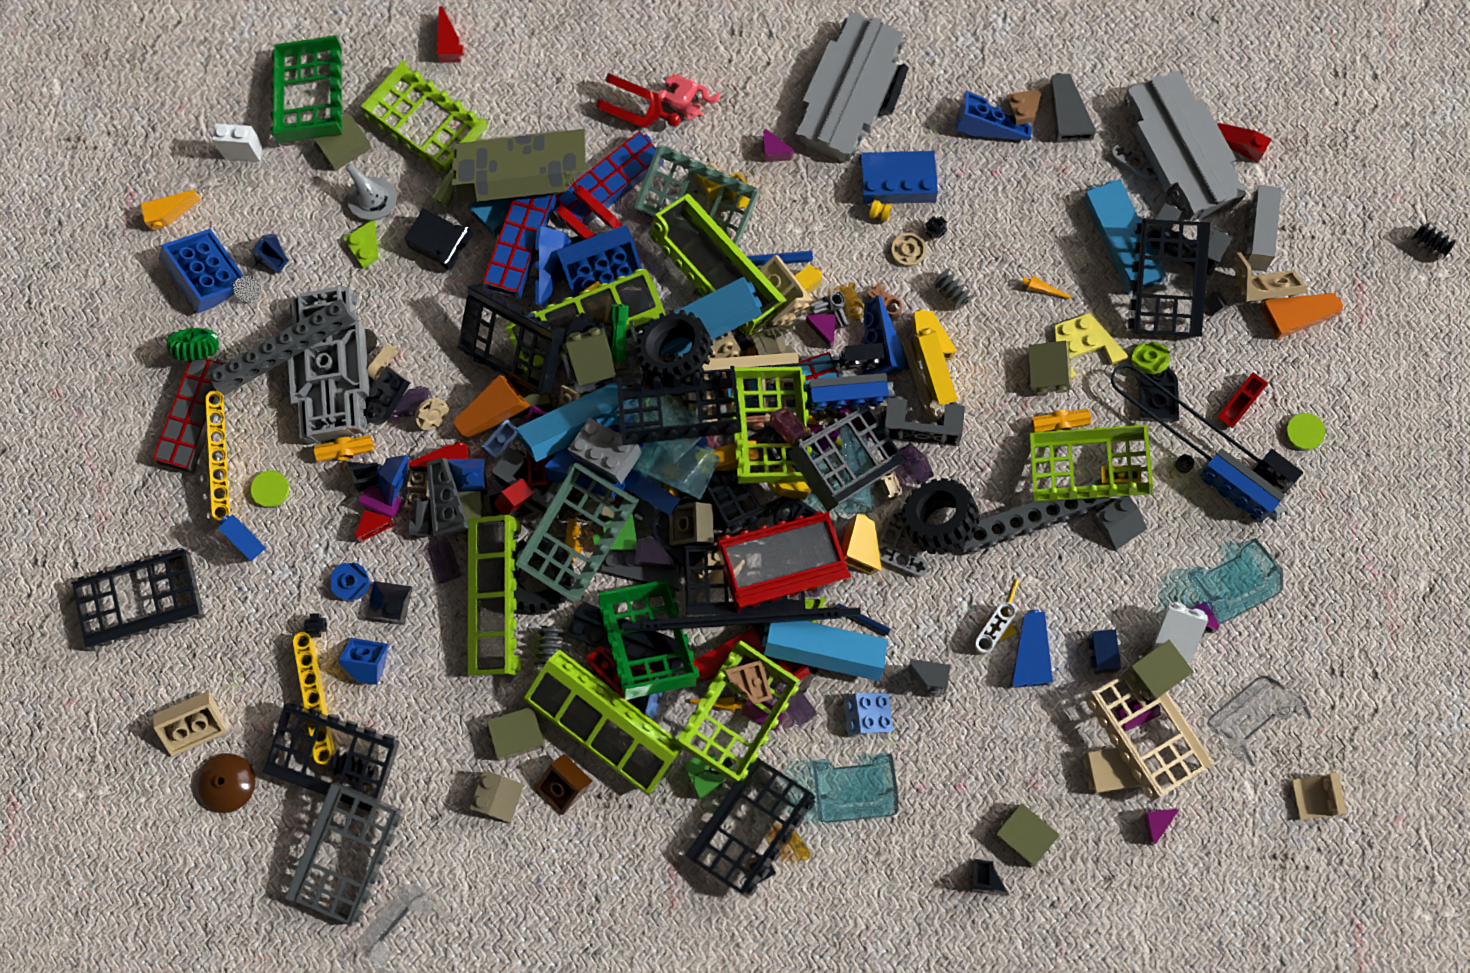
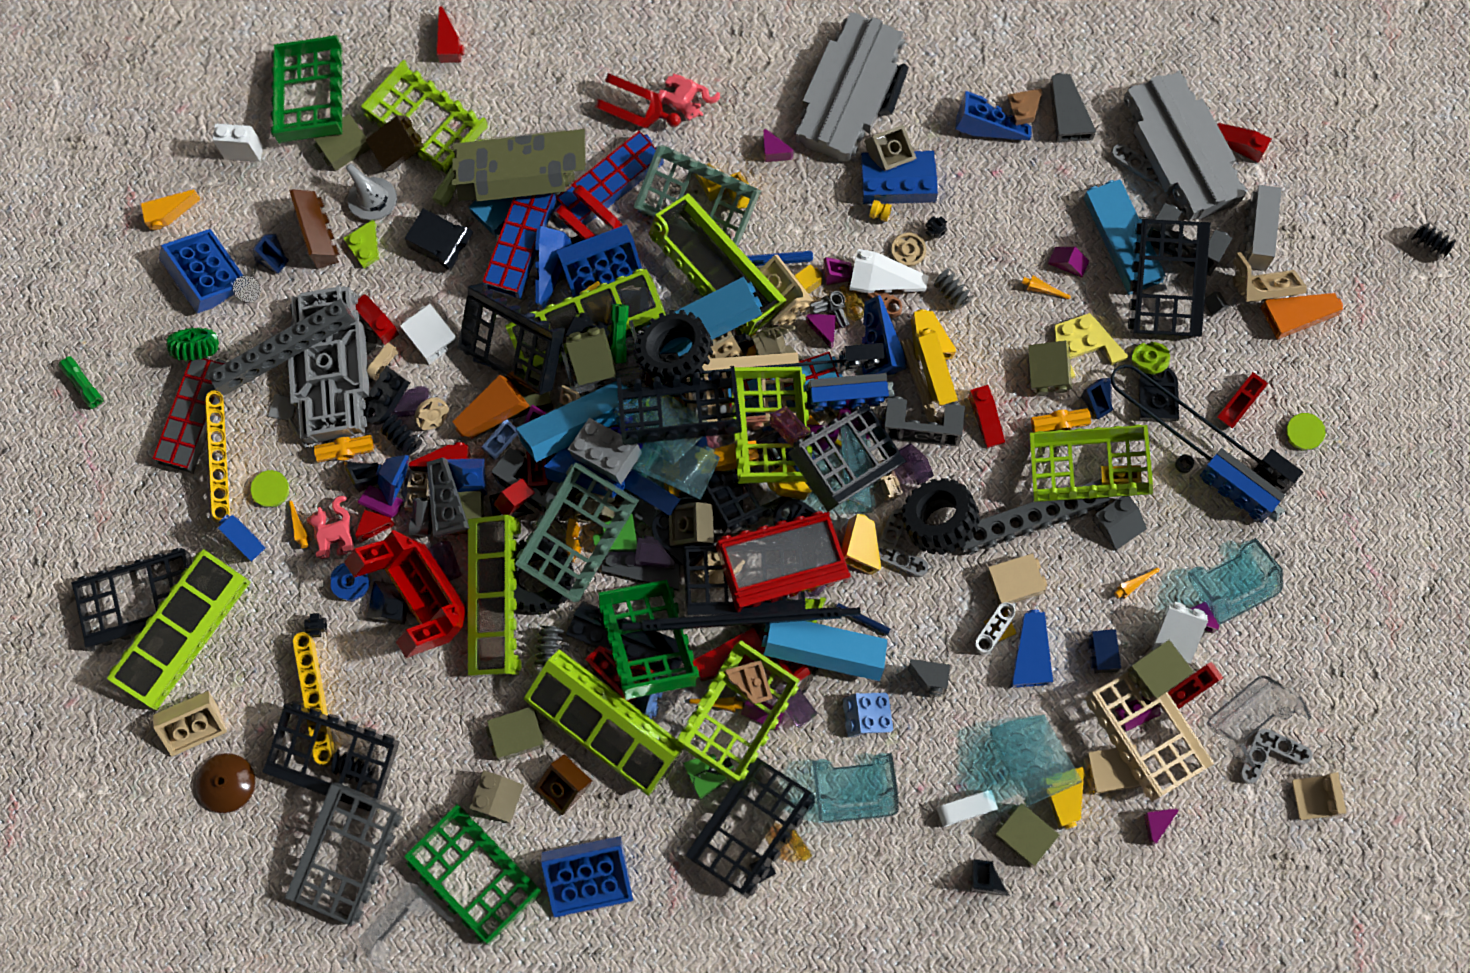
blue slope [339,638,389,685] -> none
none -> green axle [58,356,104,409]
none -> window [107,549,251,710]
none -> light grey piece [268,394,308,448]
none -> reddish brown slope [289,189,340,269]
none -> light orange piece [289,501,311,549]
none -> coral animal [307,495,354,559]
none -> red wedge [344,530,466,658]
none -> red slope [355,293,399,345]
none -> dark brown brick [366,115,424,171]
none -> black piece [381,414,422,455]
none -> white brick [400,304,459,365]
none -> green window [404,804,543,945]
none -> blue slope [541,836,633,918]
none -> magenta slope [823,257,853,286]
none -> white wedge [850,249,929,293]
none -> dark tan slope [864,124,917,171]
none -> white beam [936,790,998,827]
none -> red slope [968,384,1005,448]
none -> tan brick [986,553,1047,605]
none -> clear light blue slope [990,714,1082,806]
none -> yellow slope [1042,767,1084,830]
none -> magenta slope [1048,246,1089,278]
none -> dark blue slope [1081,378,1114,419]
none -> light orange piece [1114,568,1160,599]
none -> red slope [1167,662,1223,709]
none -> light grey beam [1239,729,1312,784]

